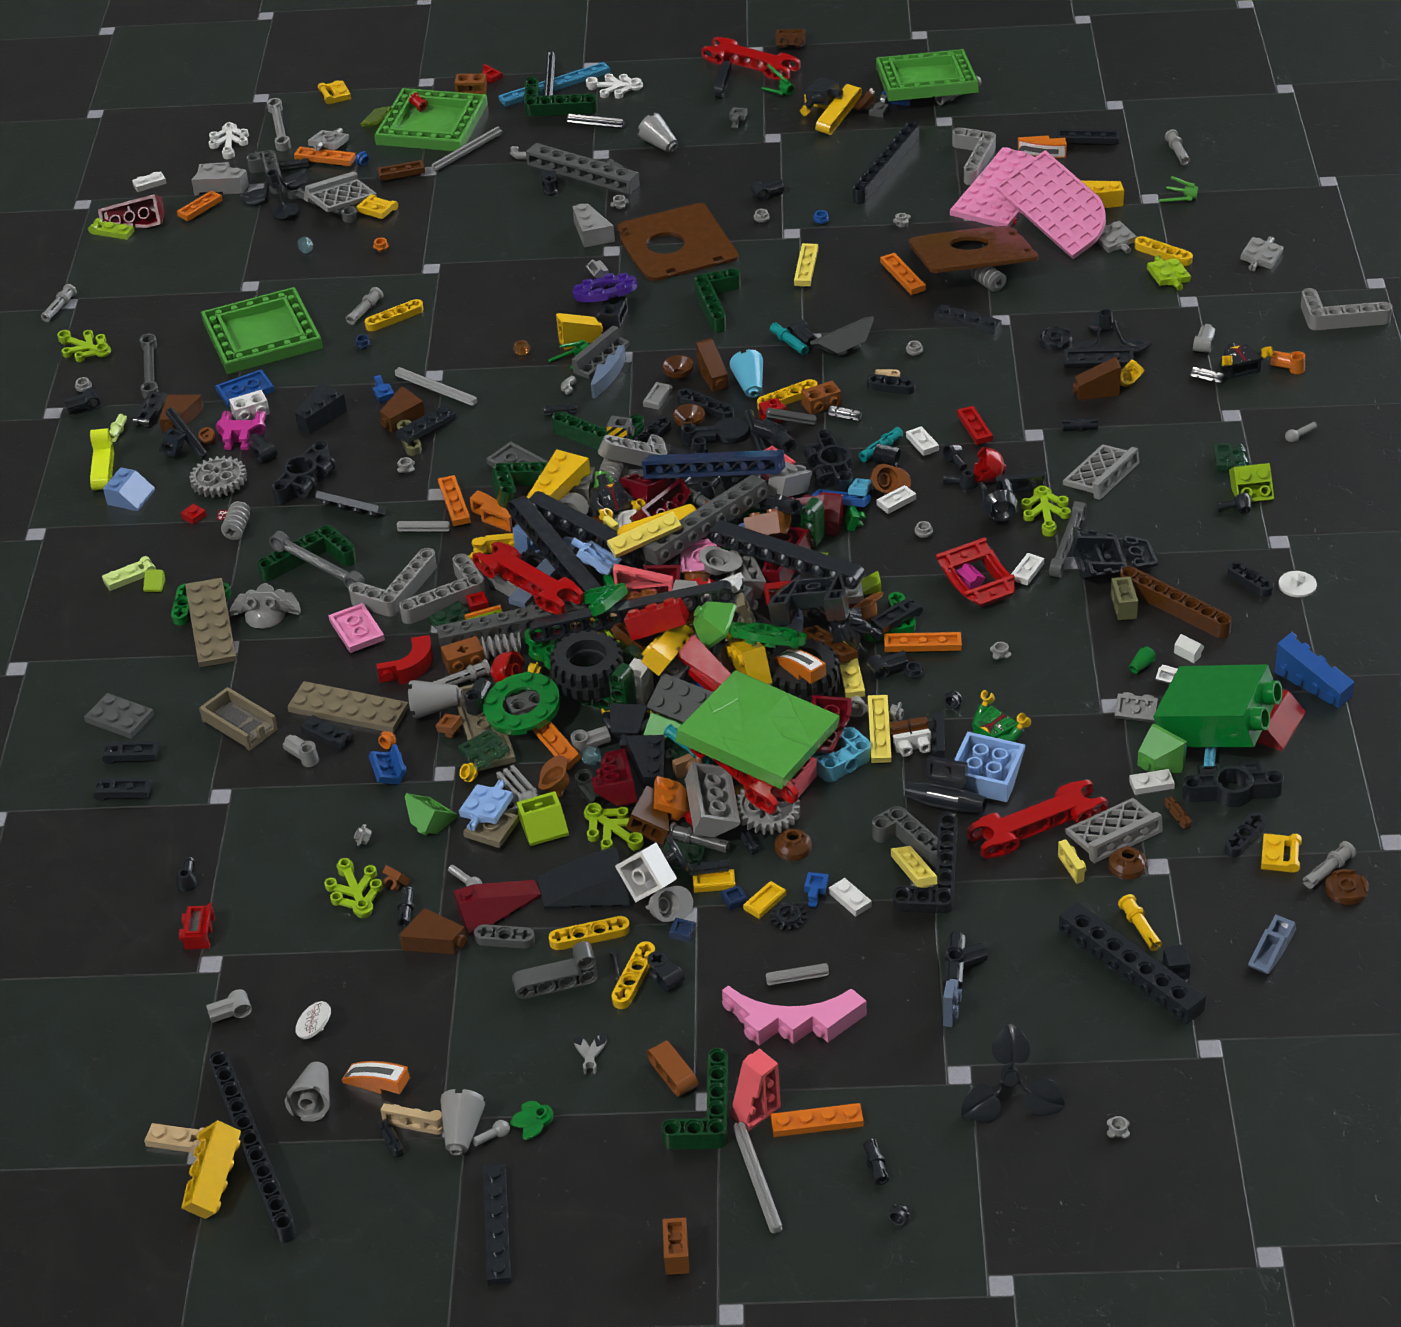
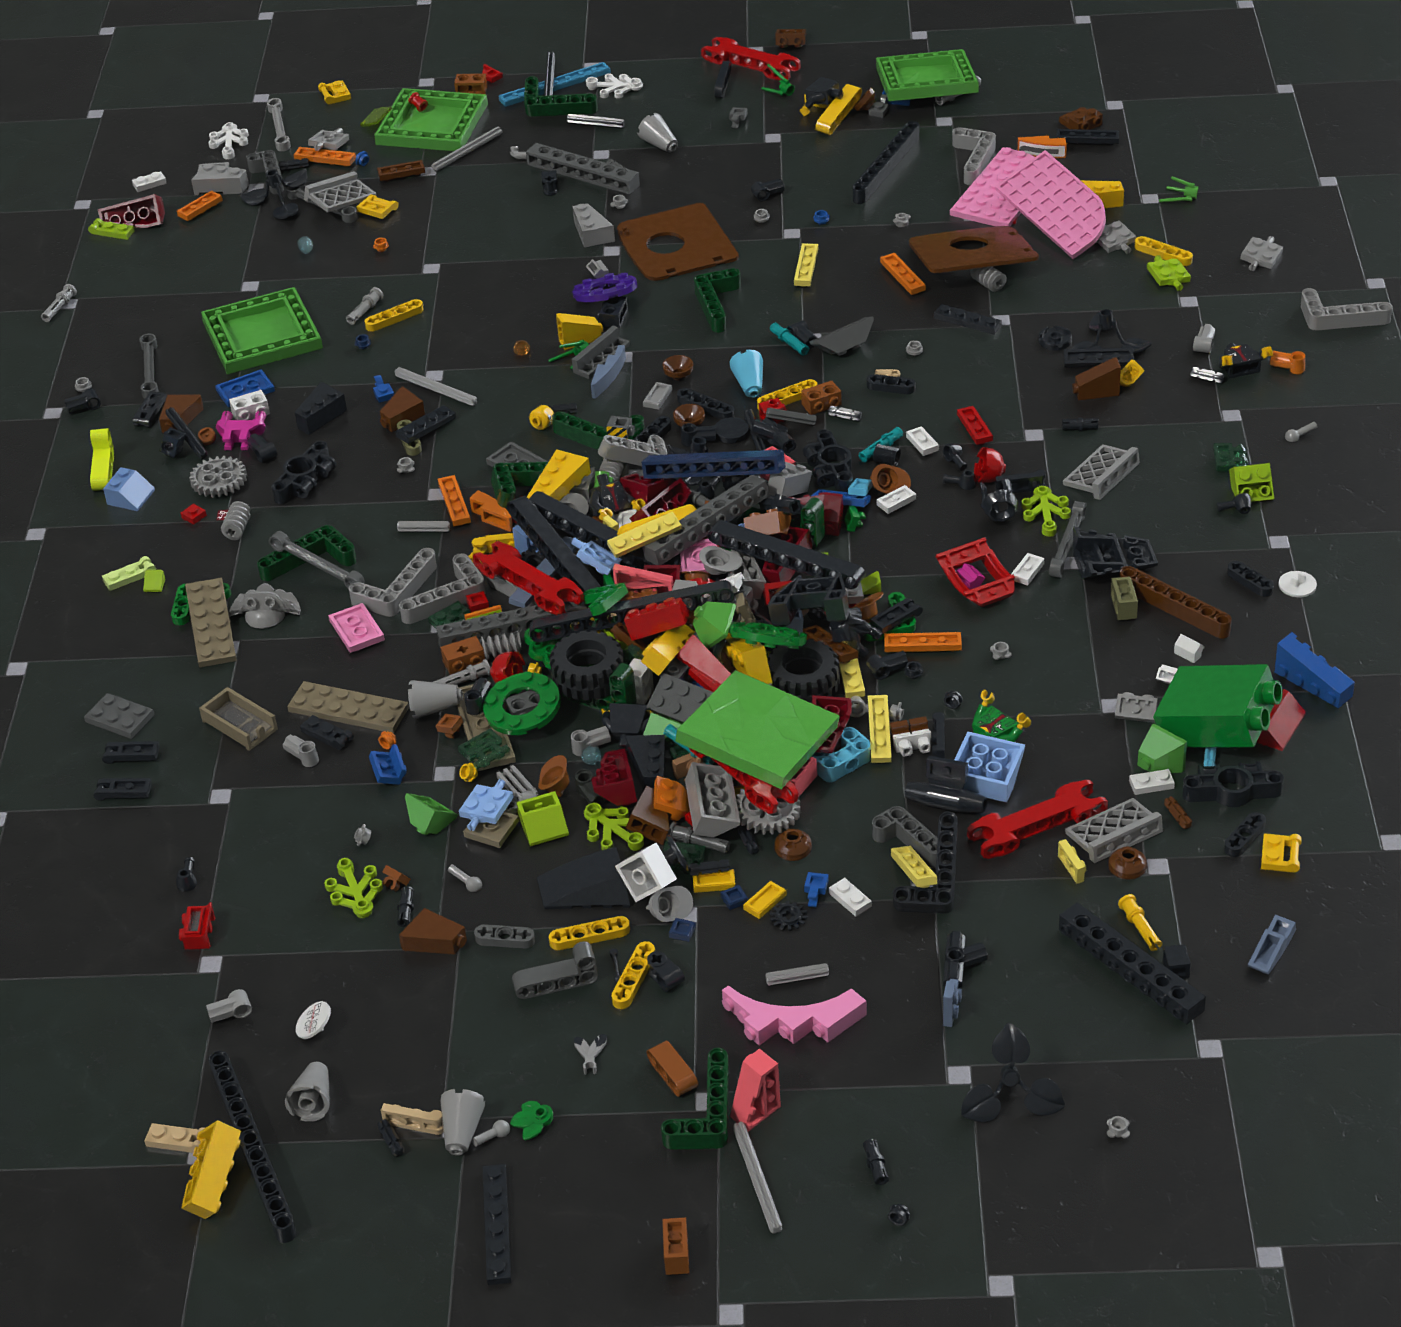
lime plant [57,330,111,362] -> none
yellowish green axle [110,414,127,442] -> none
plate [315,491,387,517] -> none
slope [342,1061,410,1094] -> none
red arch [376,635,433,685] -> none
dark red wedge [454,880,541,936] -> none
orange plate [532,721,582,771] -> none
light grey arm [561,375,577,395] -> none
reddish brown slope [696,338,729,392] -> none
orange plate [771,1103,864,1137] -> none
orange slope [774,649,826,684] -> none
light grey plate [915,521,933,538] -> none
green cone [1128,646,1156,674] -> none
light grey pin [1165,129,1190,165] -> none
light grey pin [1302,841,1356,889] -> none
reddish brown tile [1325,869,1369,905] -> none
none -> yellow head [529,405,554,430]
none -> reddish brown plate [1059,107,1103,130]

